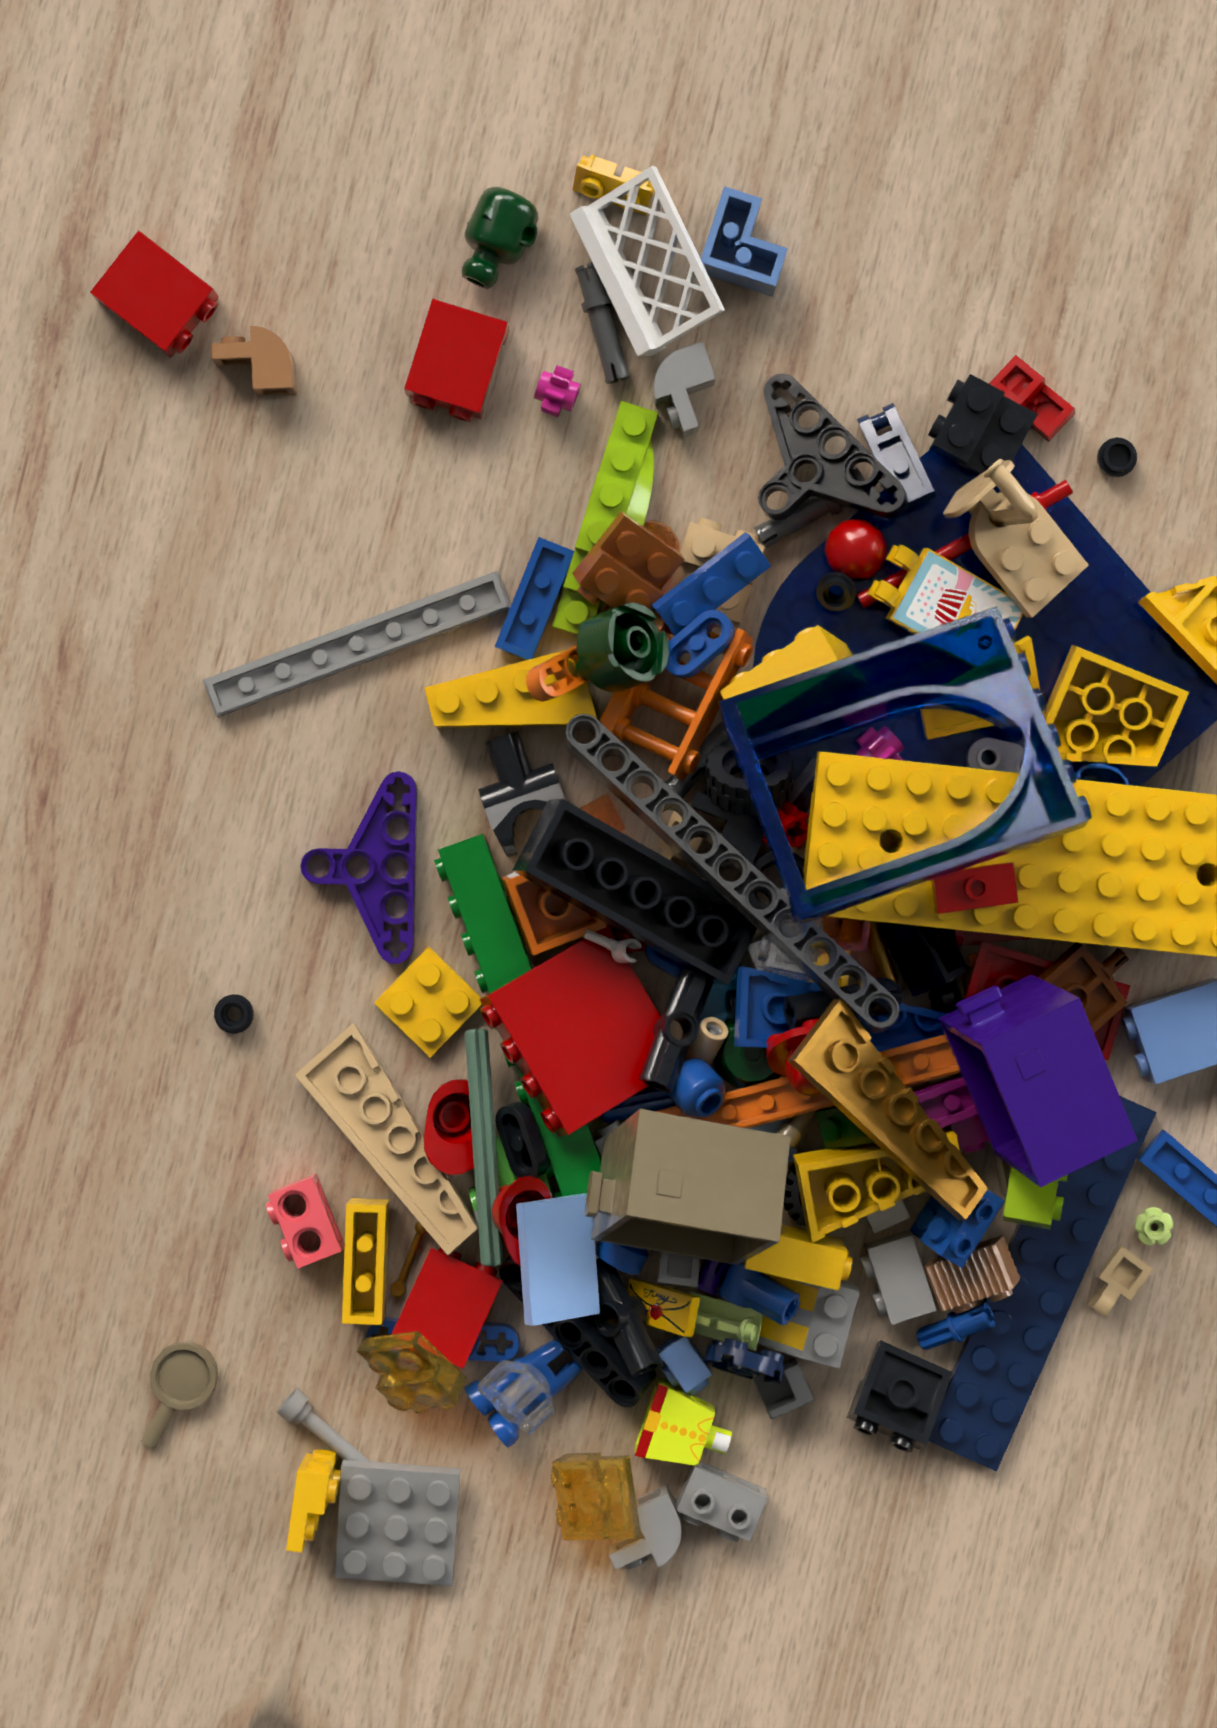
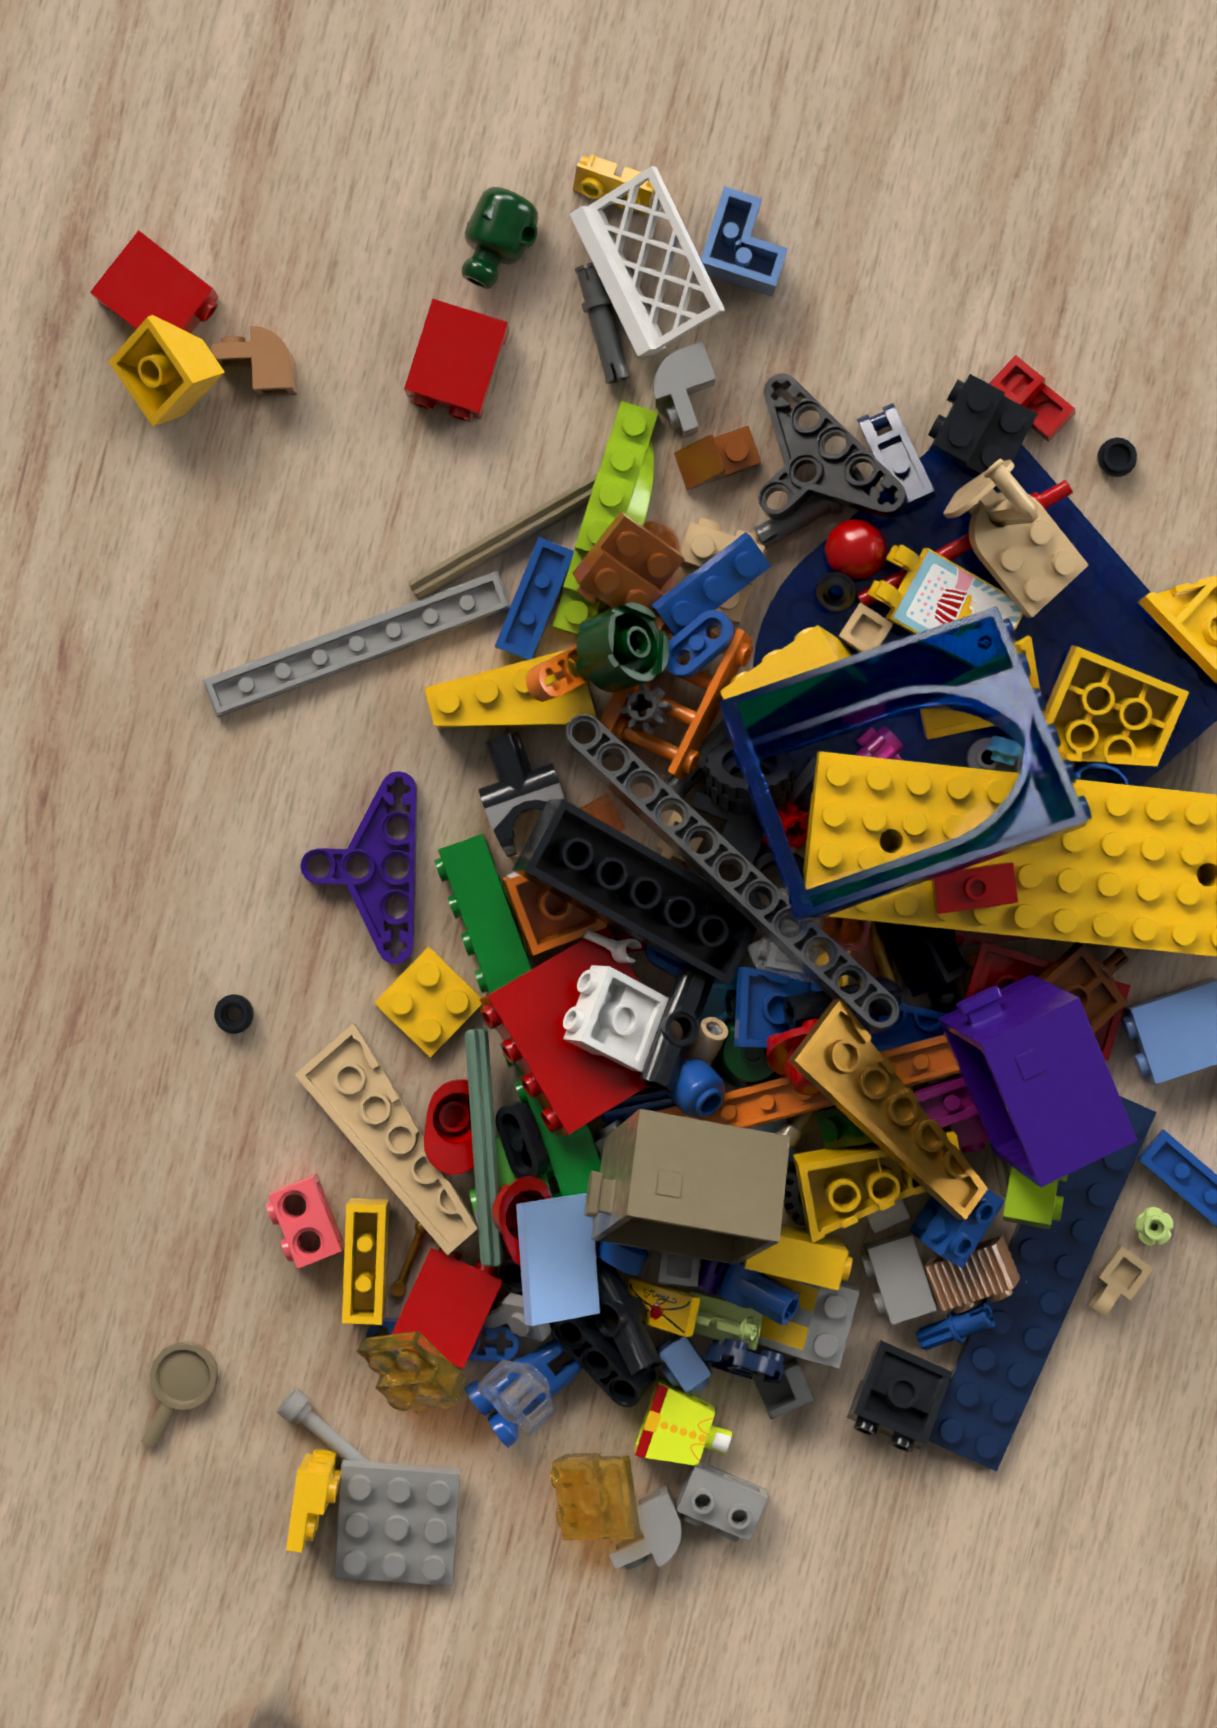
dark pink gear [534,365,581,417] -> none
none -> yellow slope [108,315,225,427]
none -> dark tan axle [409,473,597,600]
none -> light grey plate [483,1293,552,1341]
none -> white plate [563,965,669,1072]
none -> dark grey gear [620,683,673,735]
none -> dark orange slope [674,426,761,490]
none -> tan plate [837,603,893,659]
none -> dark azure plate [986,735,1025,765]

